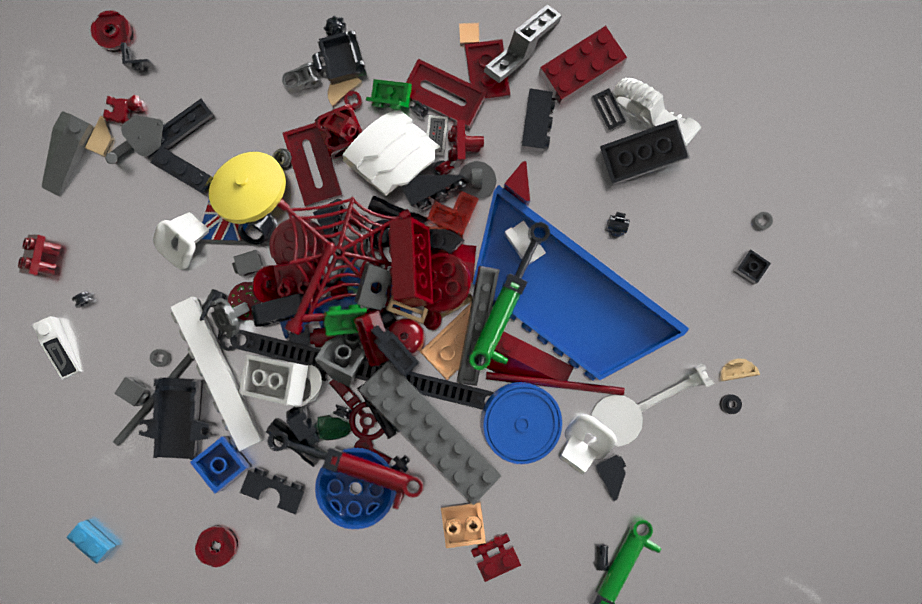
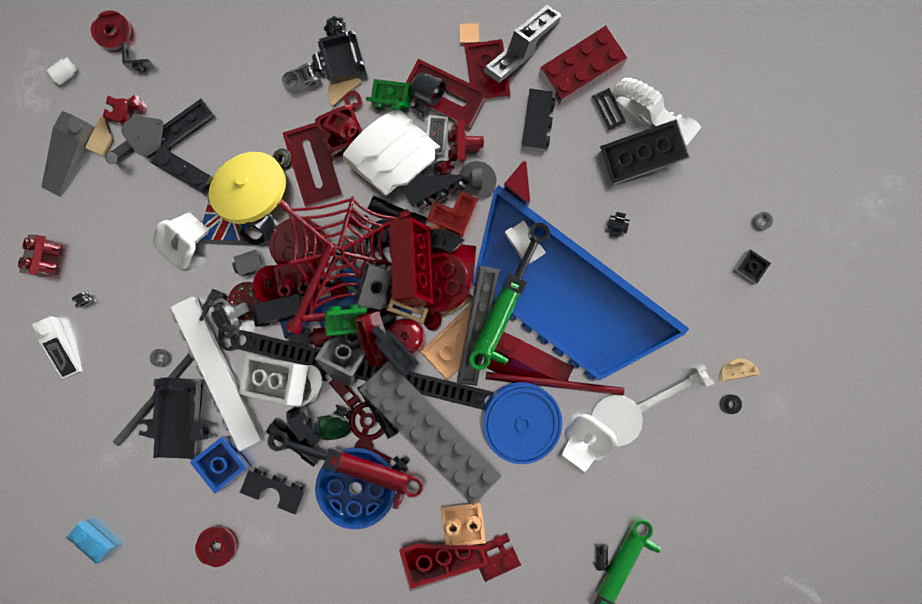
dark grey brick [114,377,150,406] -> none
black slope [313,198,346,243] -> none
black slope [593,454,626,502] -> none
none -> white brick [46,58,77,86]
none -> dark red wedge [399,543,488,592]
none -> black helmet [410,73,447,107]

